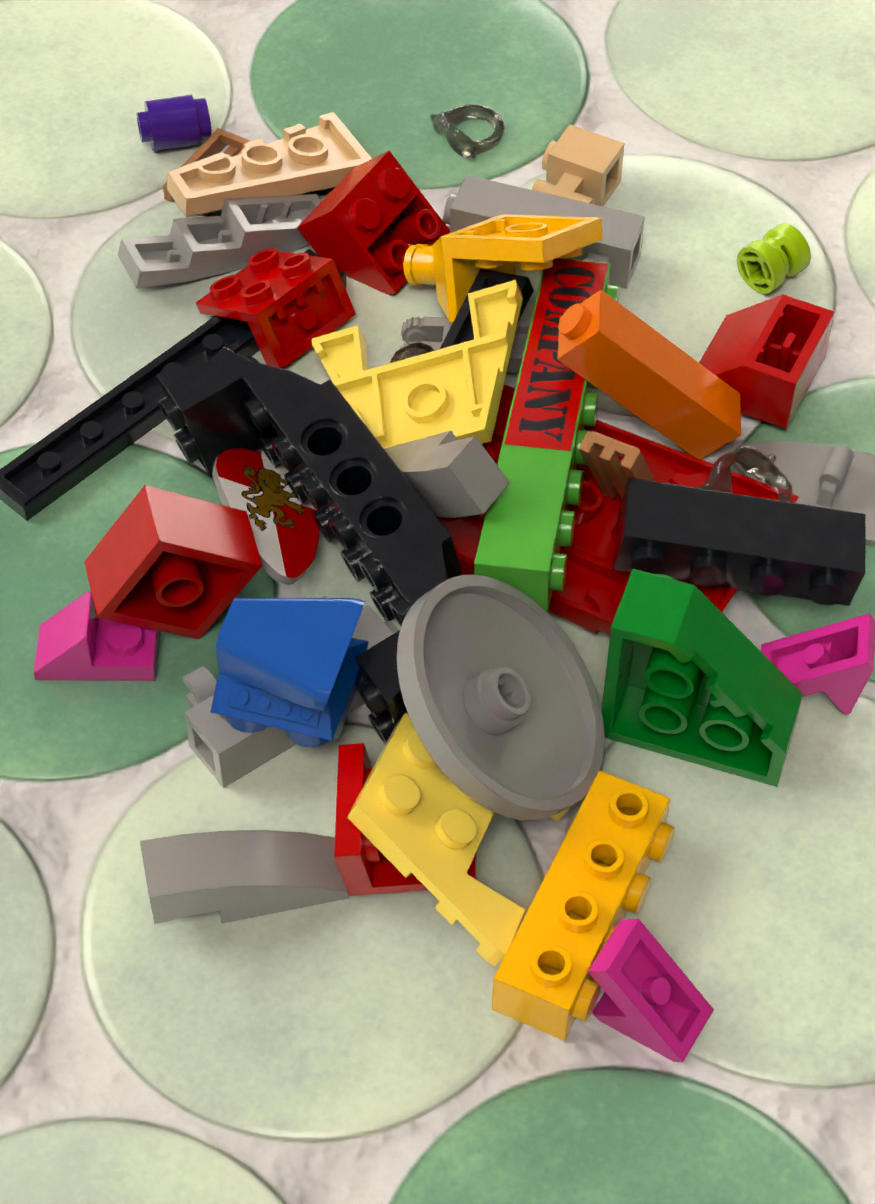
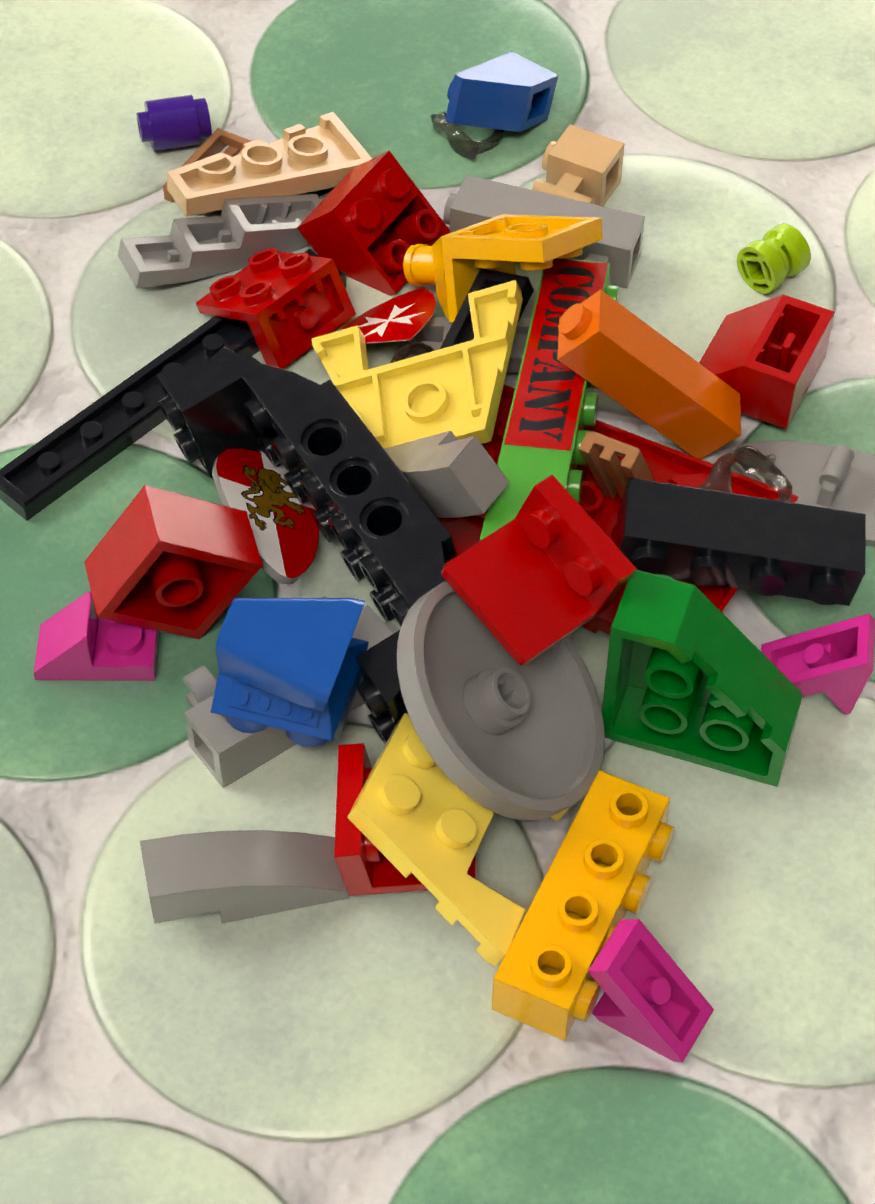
none -> red sticker [339,286,436,344]
none -> red bracket [441,474,637,666]
none -> blue slope [445,51,559,132]

